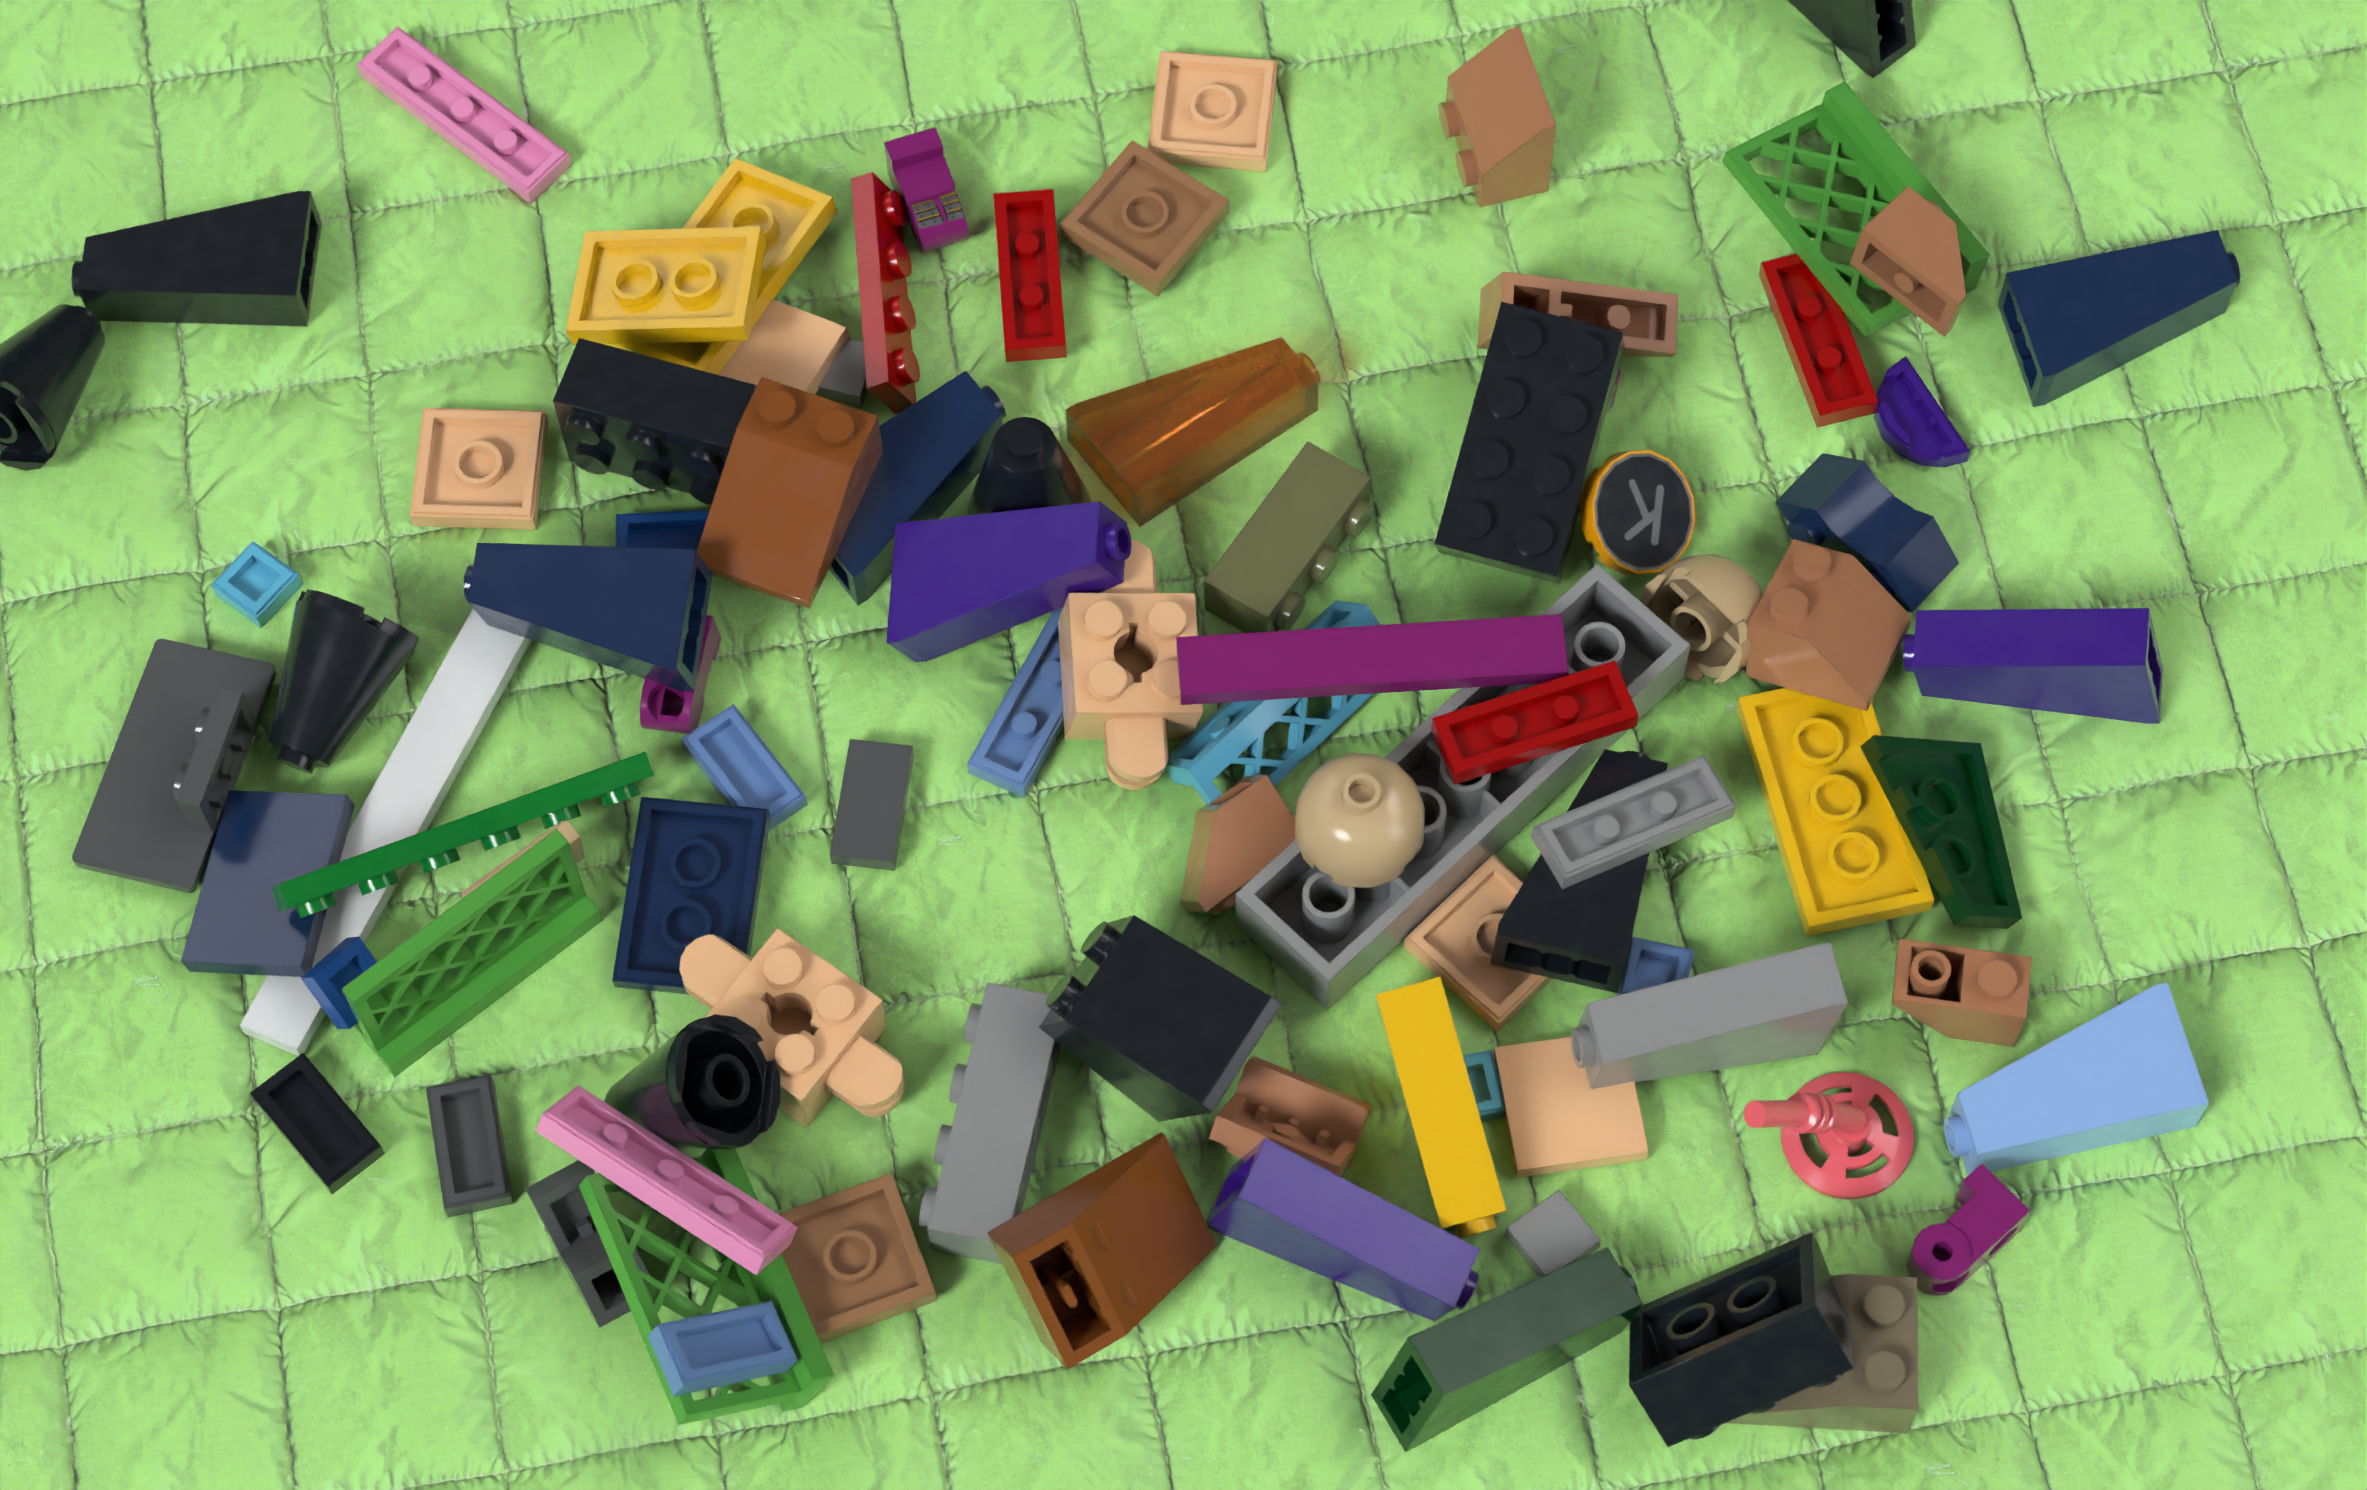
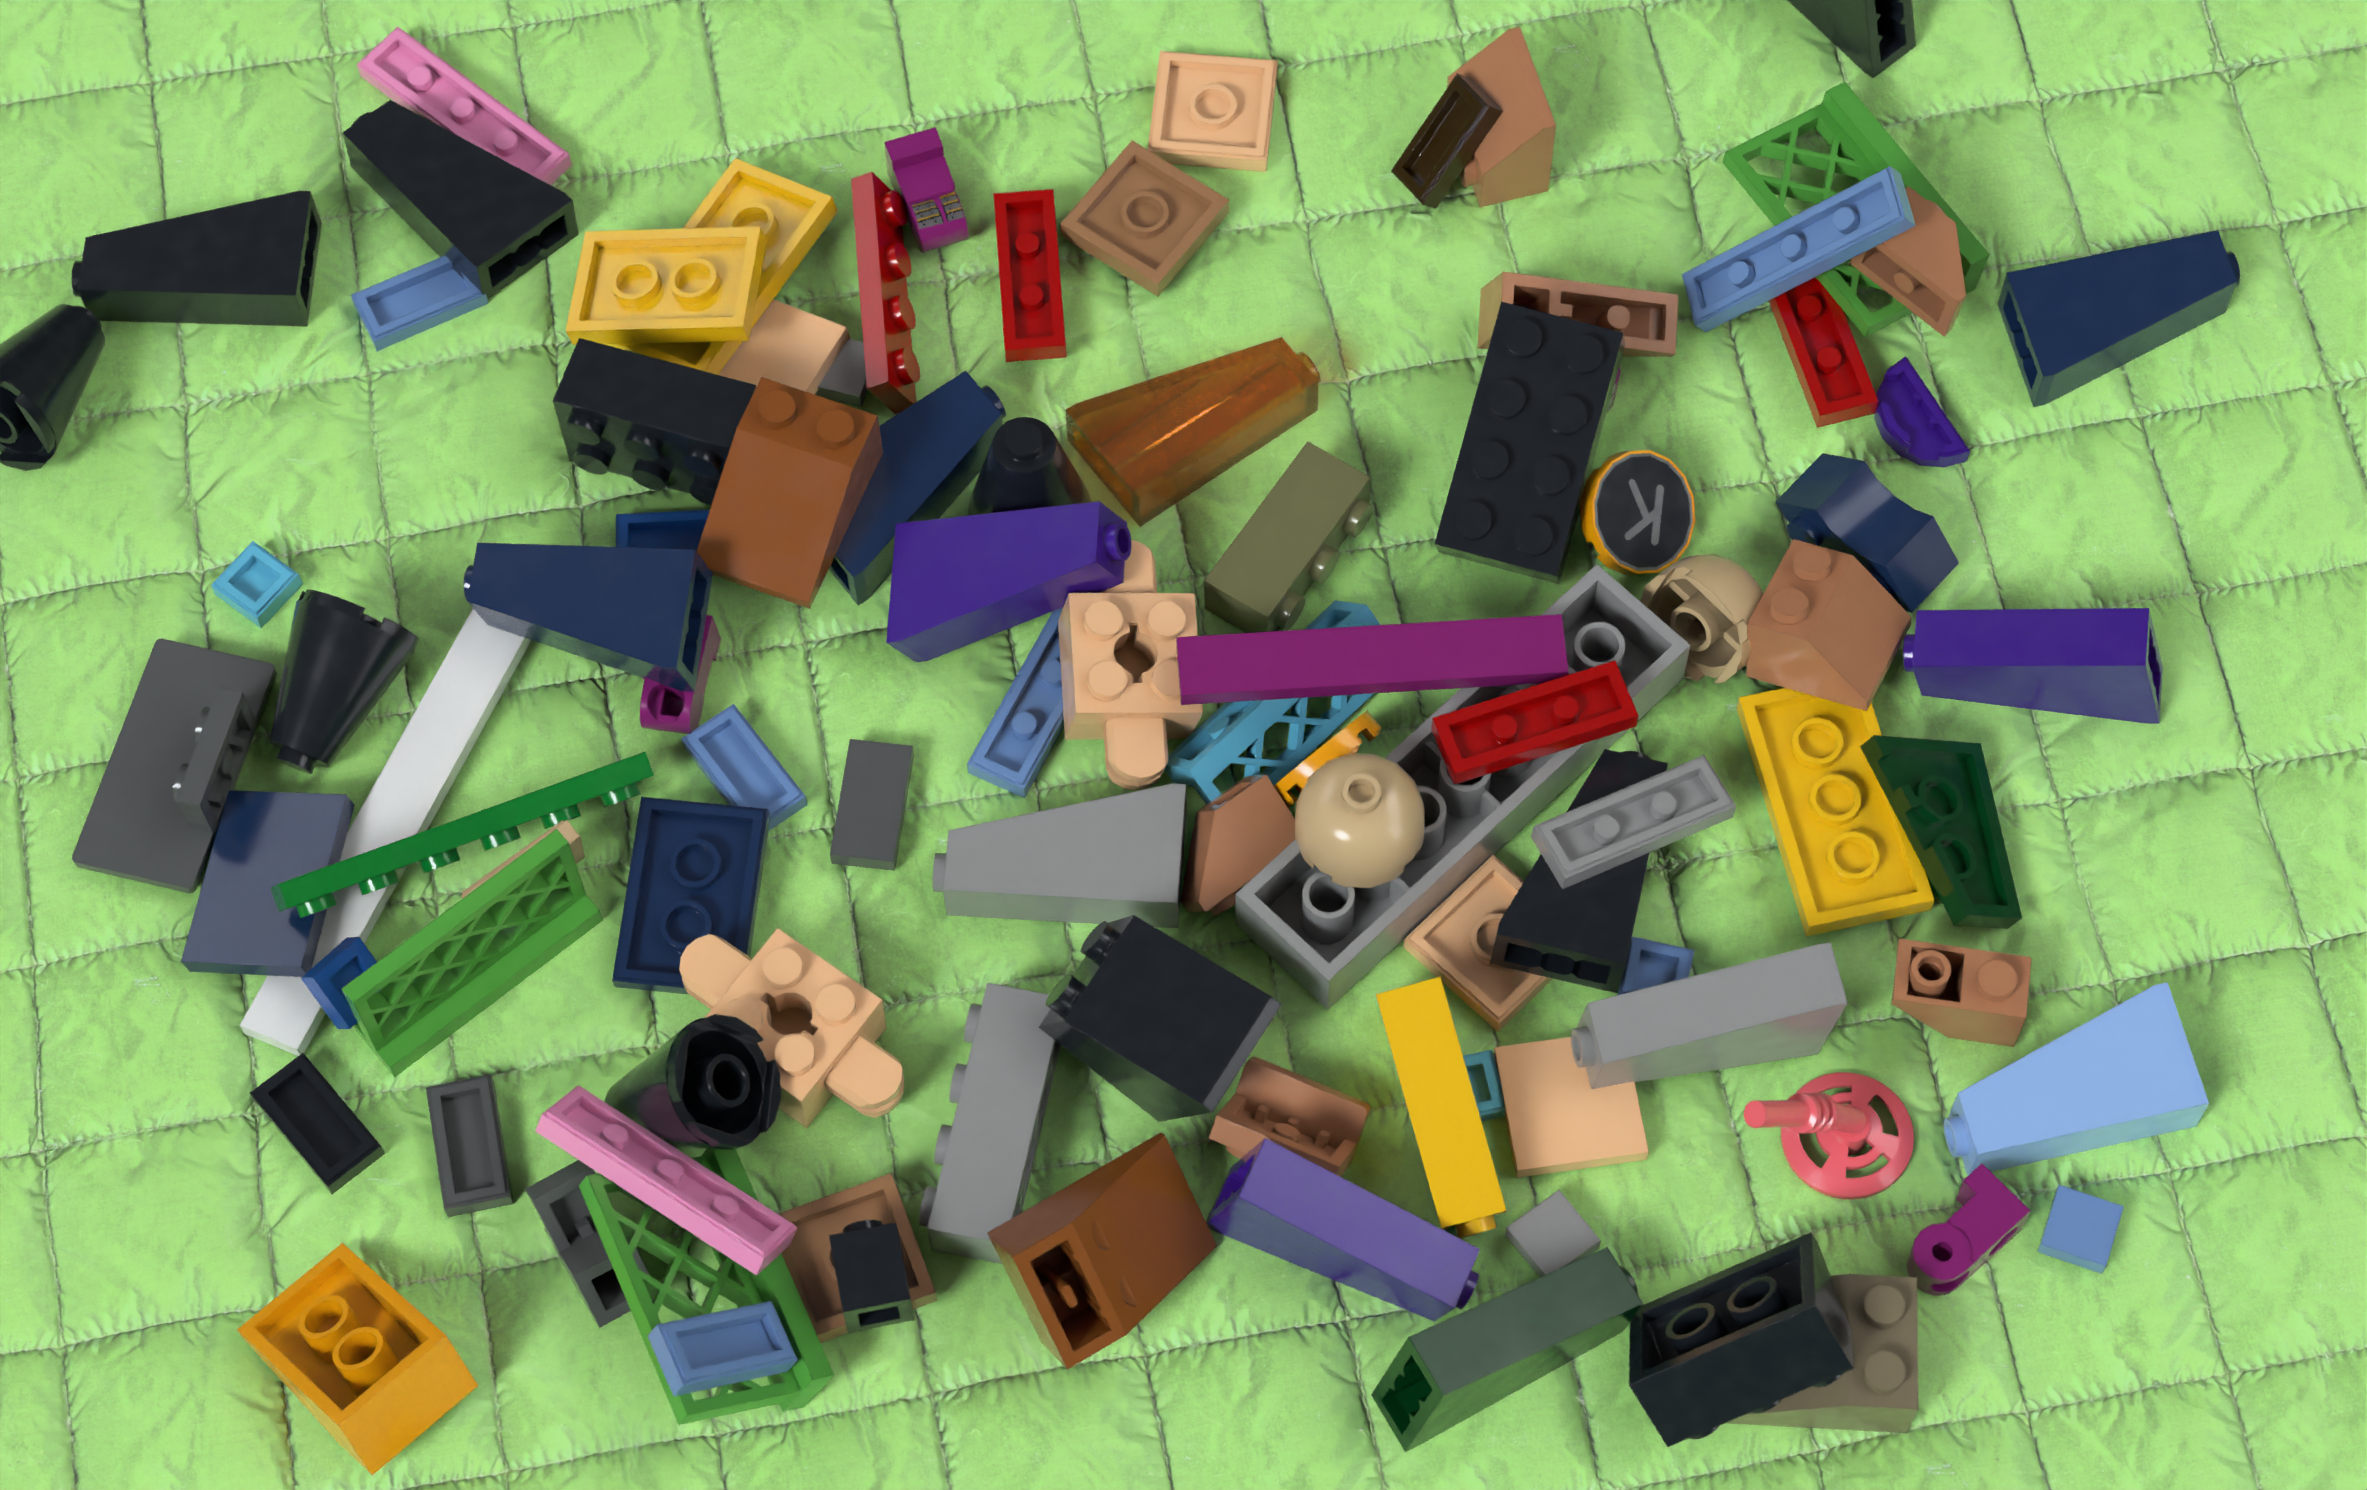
light nougat tile [410,408,548,530] -> none
none -> light orange slope [237,1243,478,1475]
none -> black slope [342,100,579,299]
none -> medium blue tile [351,256,489,351]
none -> black brick [829,1220,915,1333]
none -> light grey slope [933,784,1187,929]
none -> light orange tile [1274,710,1381,808]
none -> dark brown tile [1391,73,1503,209]
none -> medium blue tile [1682,166,1916,332]
none -> medium blue tile [2037,1185,2124,1274]

